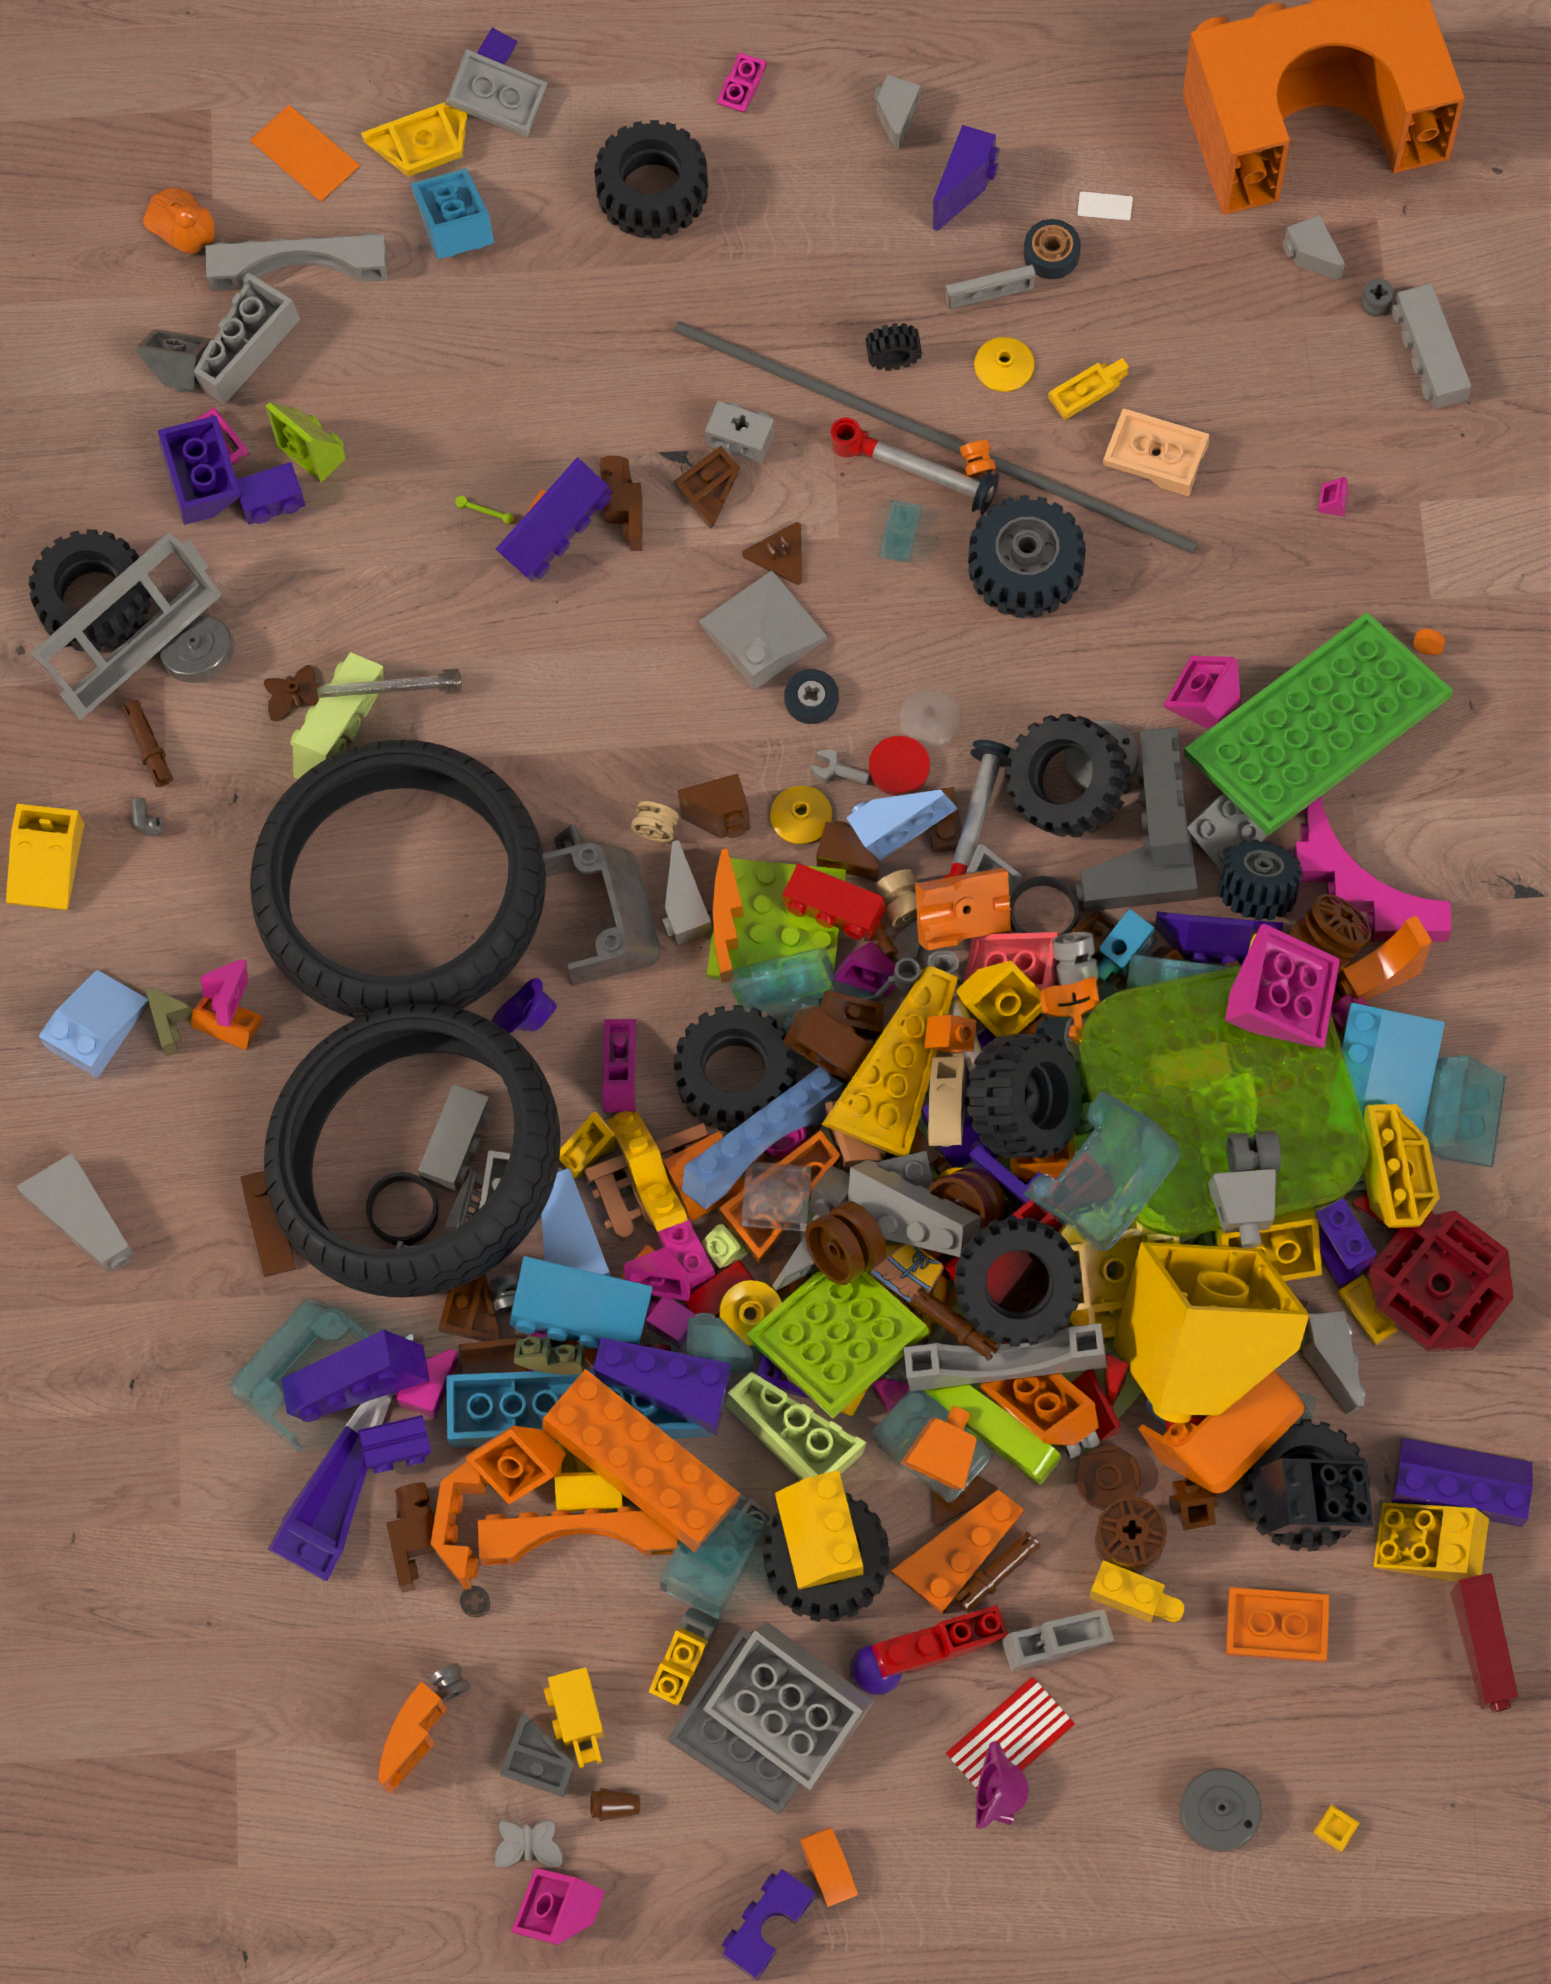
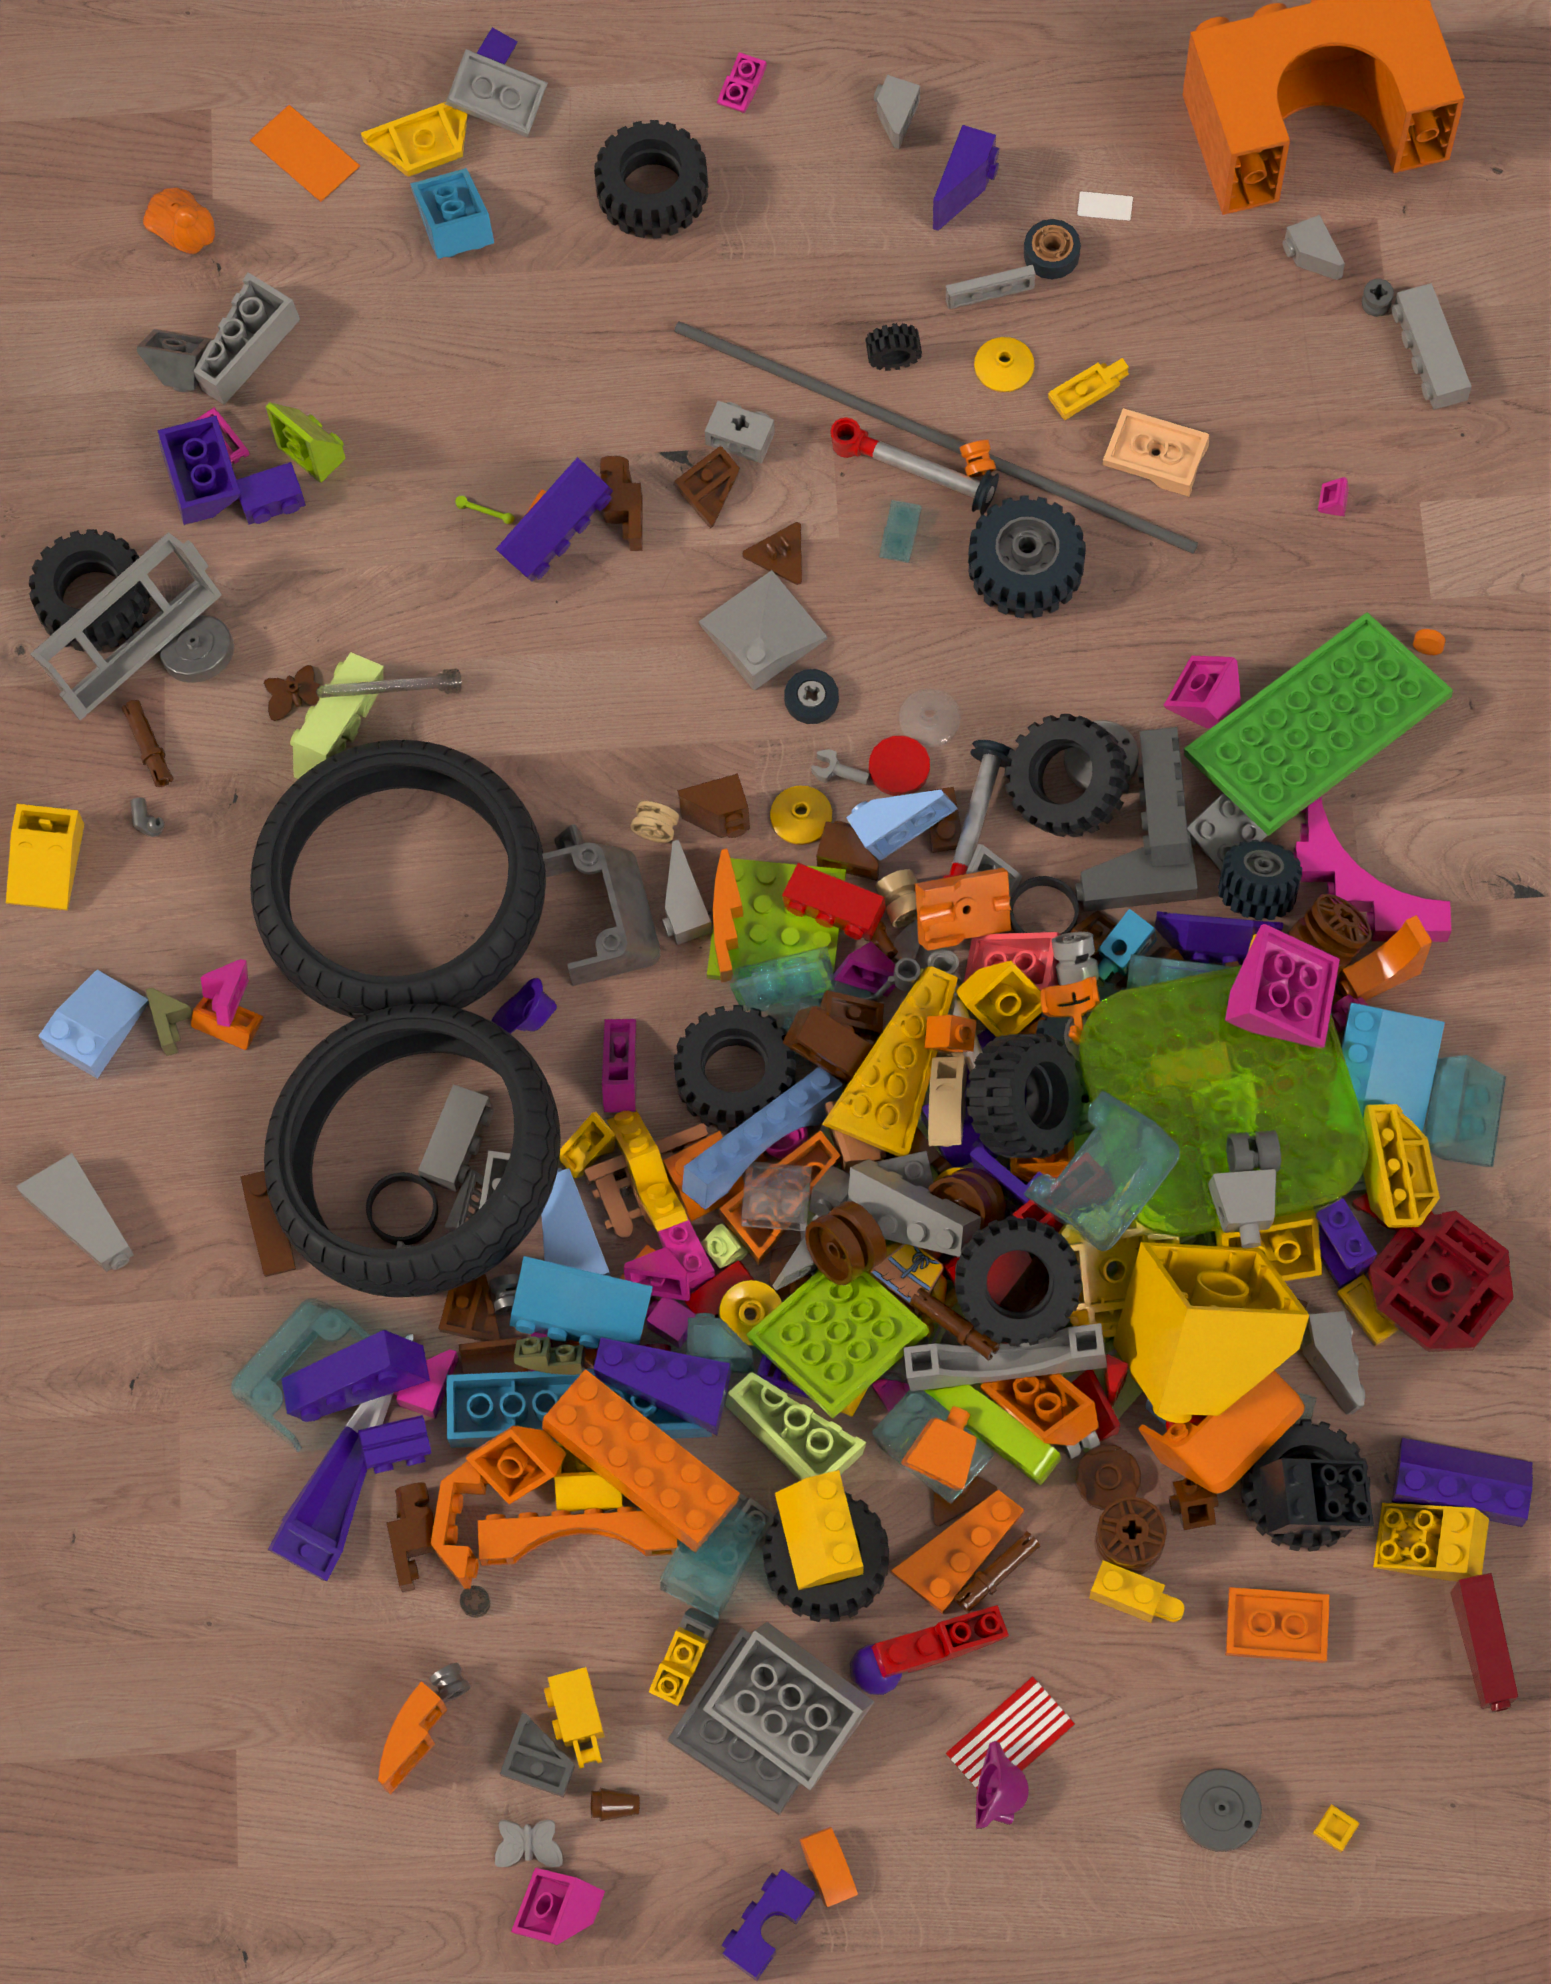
light grey arch [206,233,388,291] -> none
light grey slope [1002,1609,1114,1672] -> none

